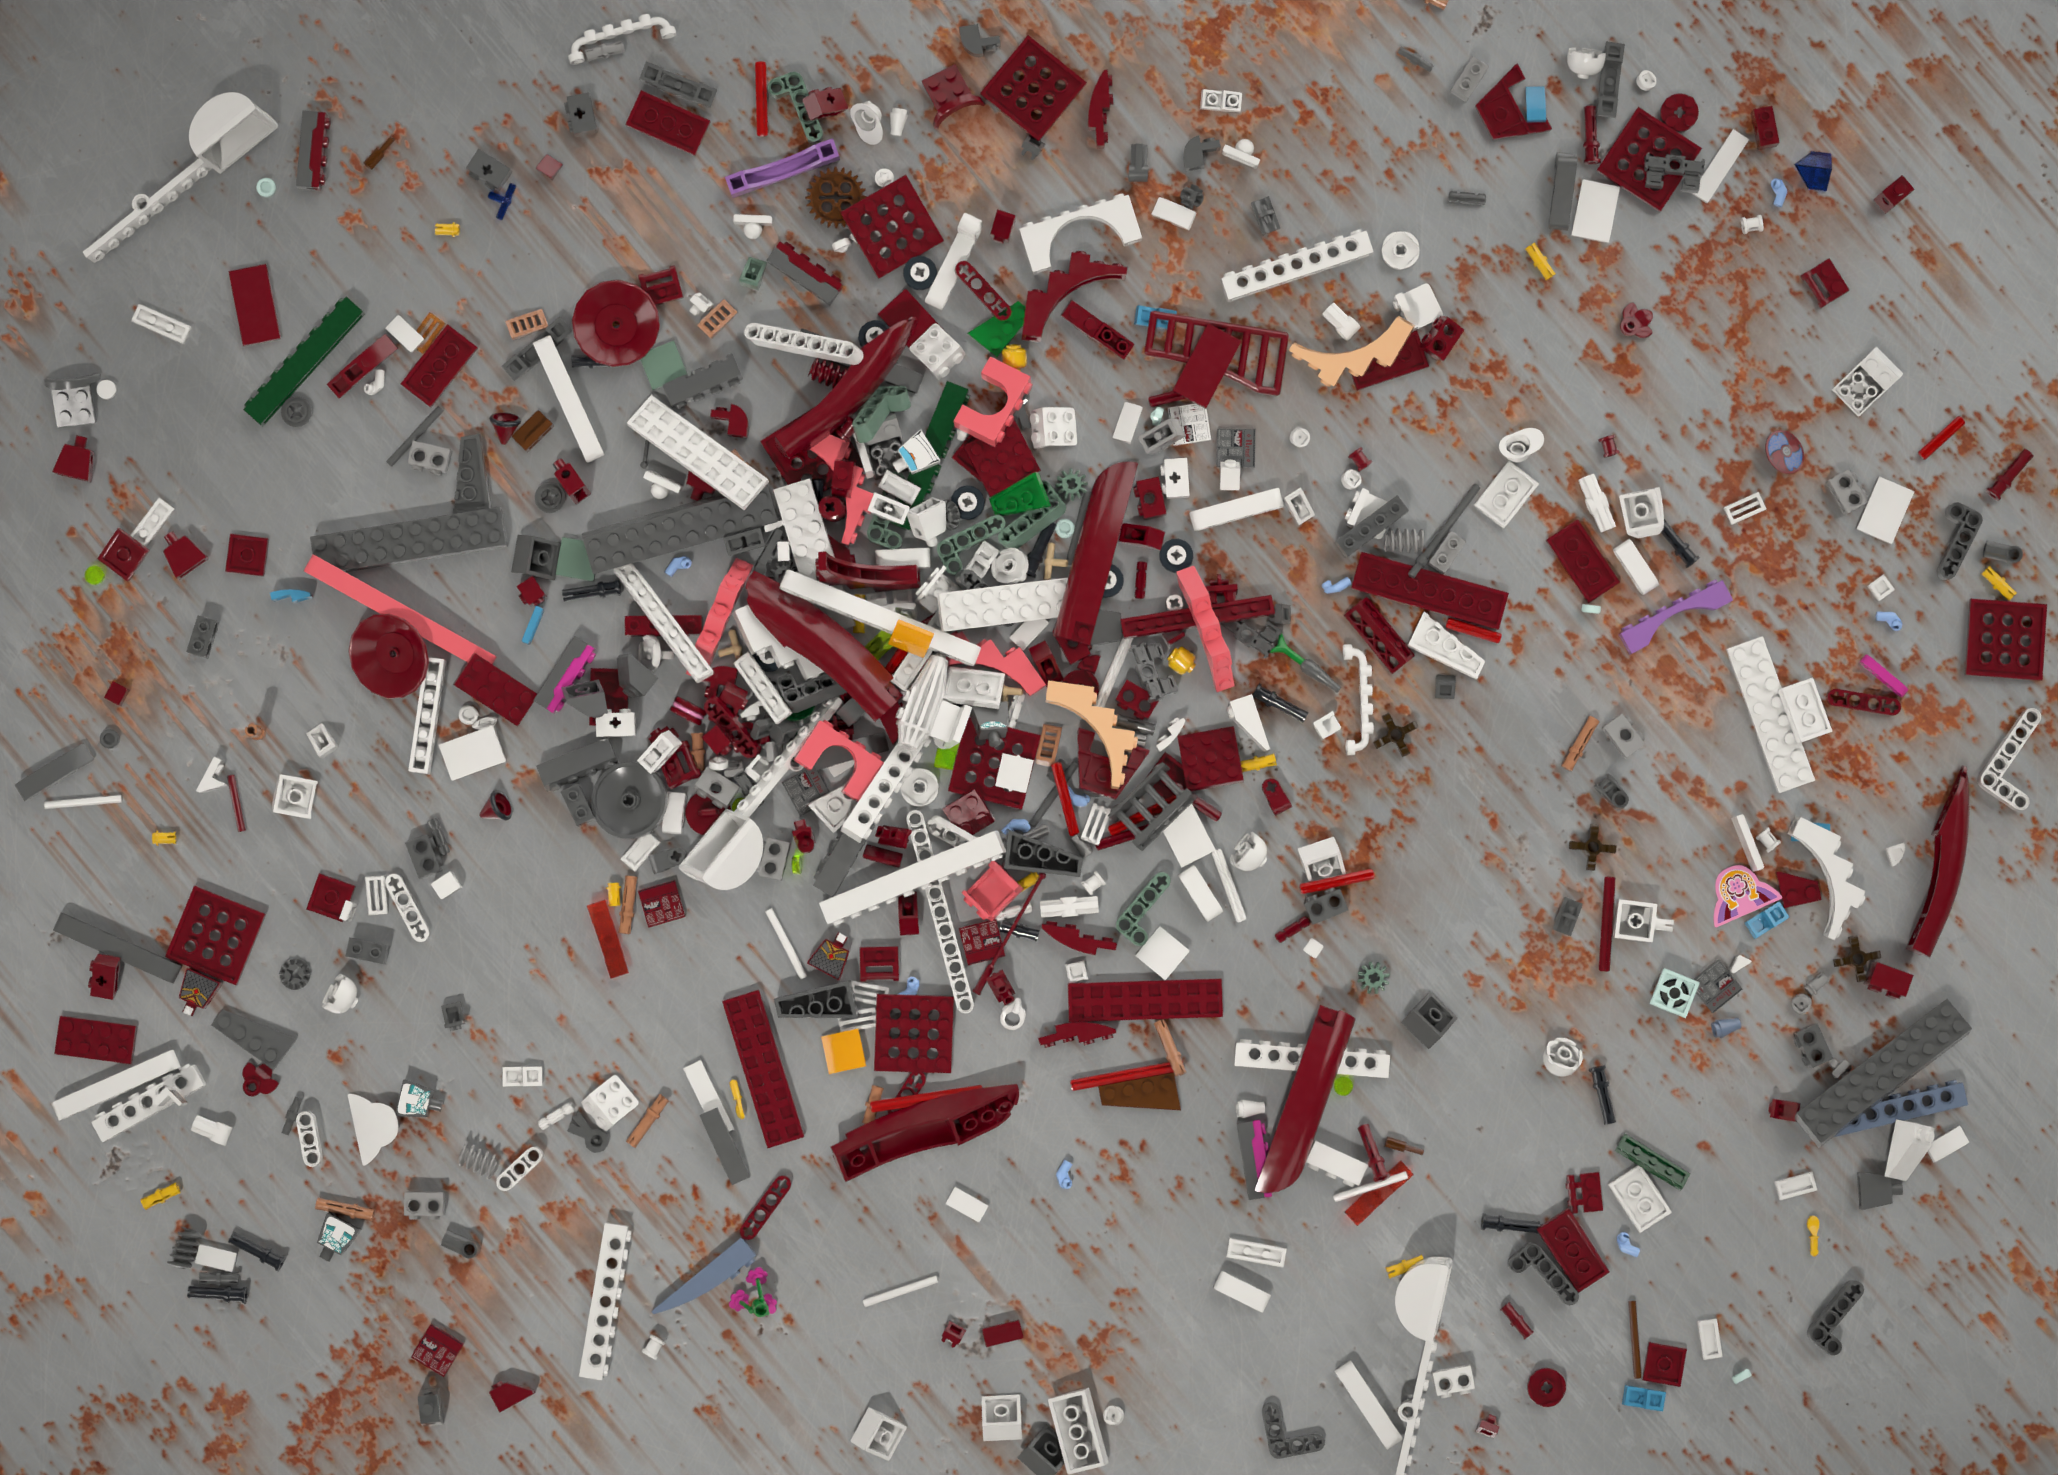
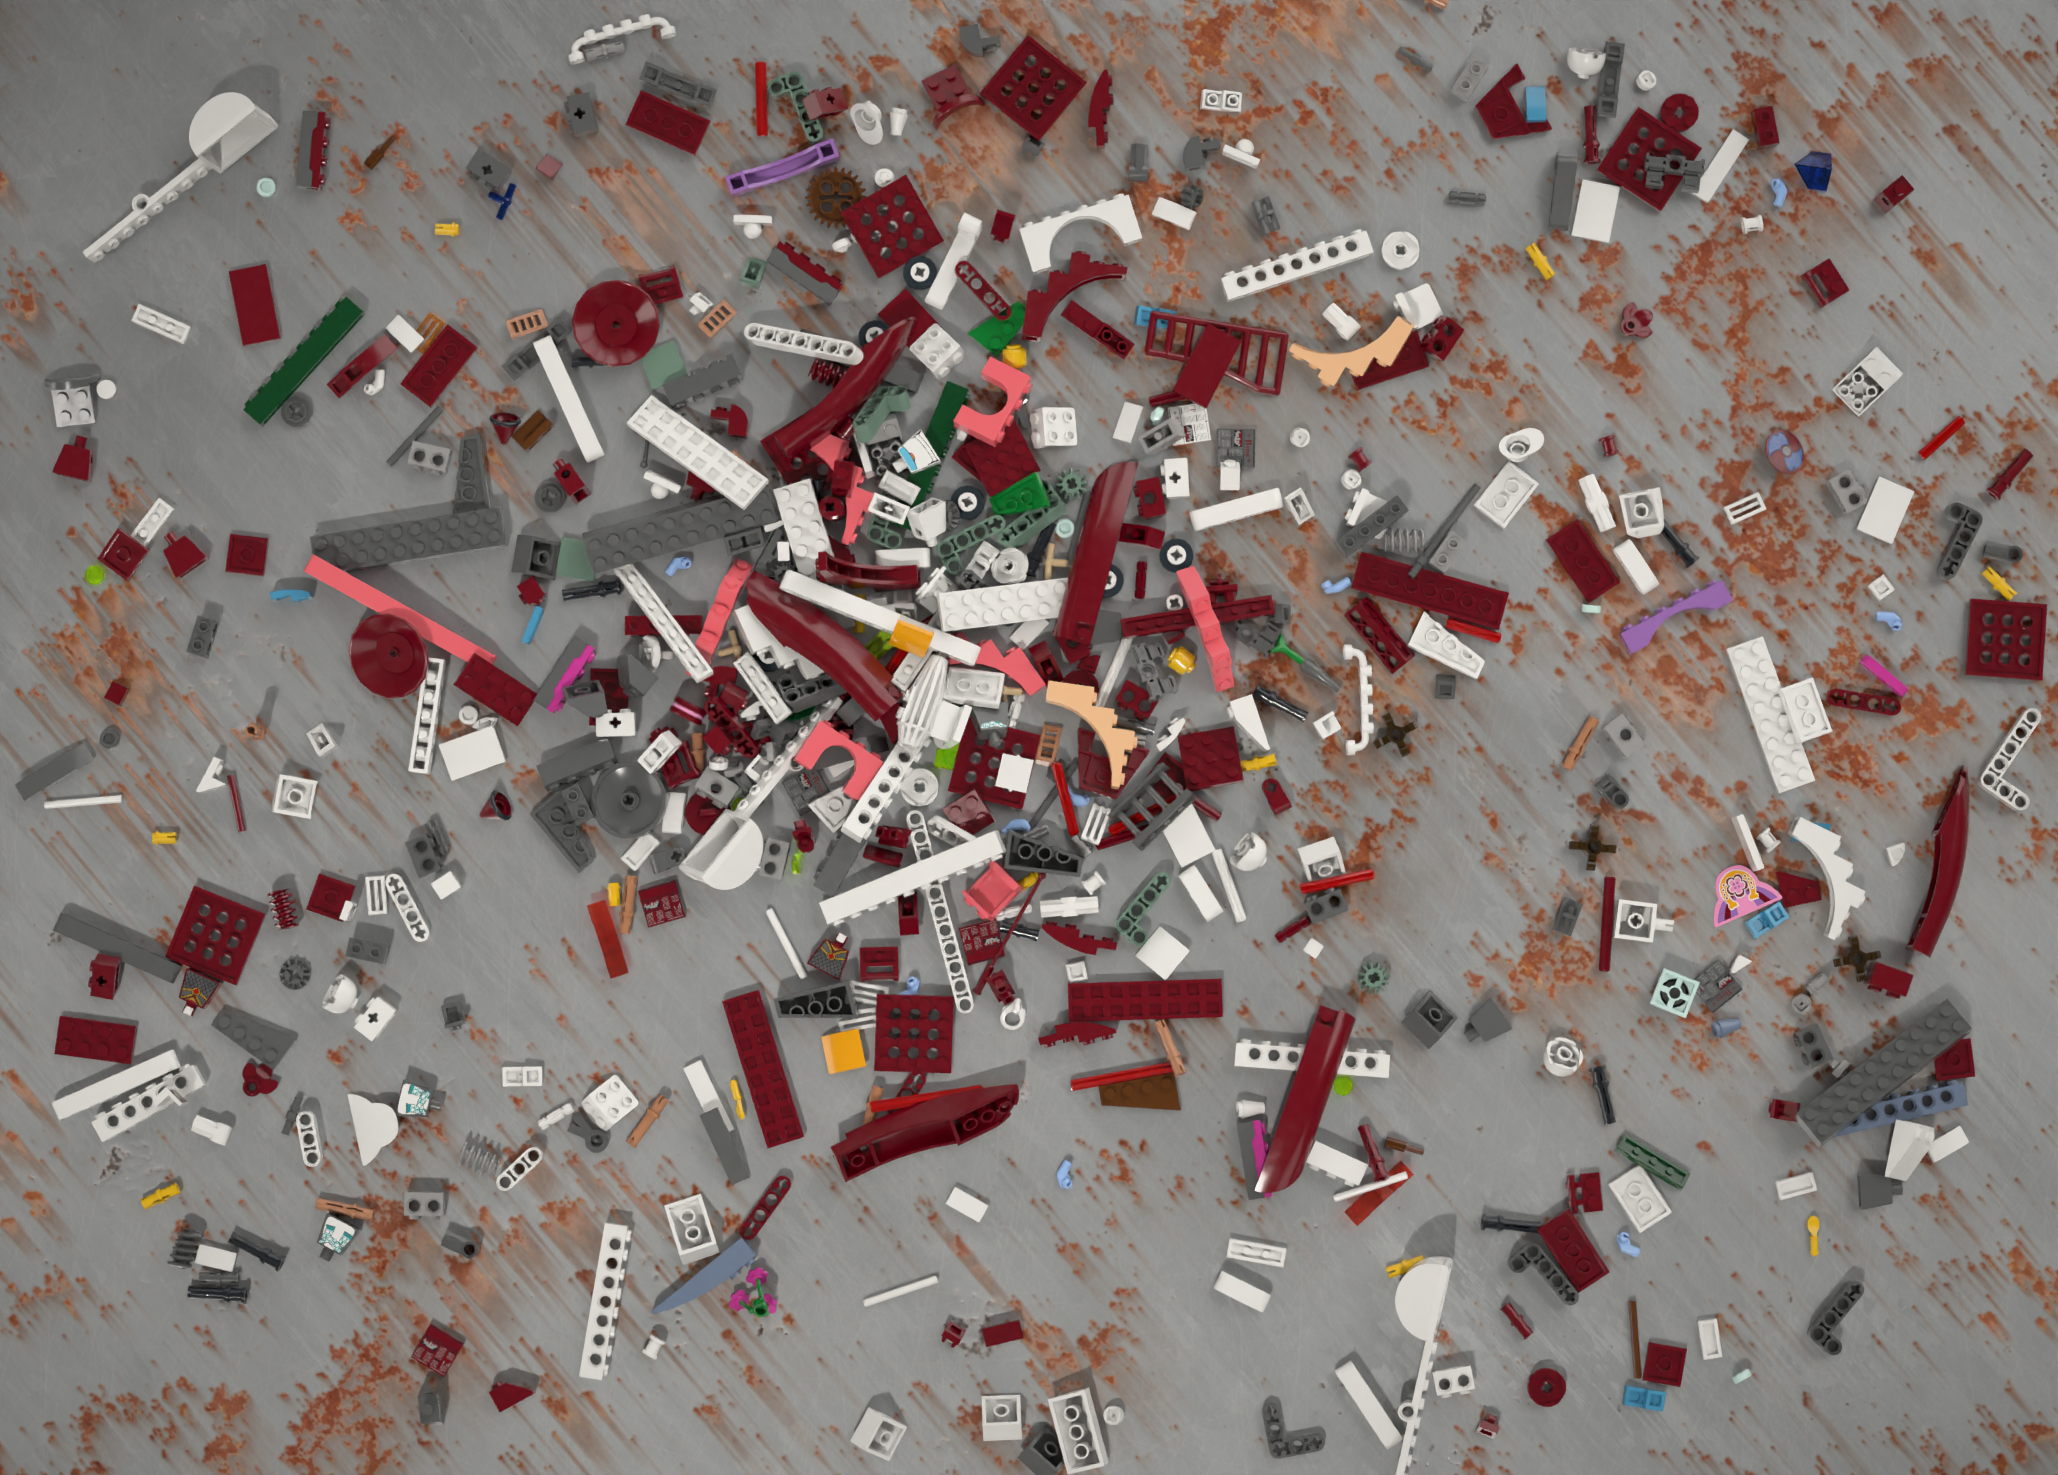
none -> dark red piece [267,889,299,931]
none -> white brick [354,997,398,1042]
none -> dark grey wing [530,790,594,873]
none -> white slope [664,1194,720,1265]
none -> dark grey torso [1464,998,1513,1042]
none -> dark red plate [1933,1038,1975,1081]

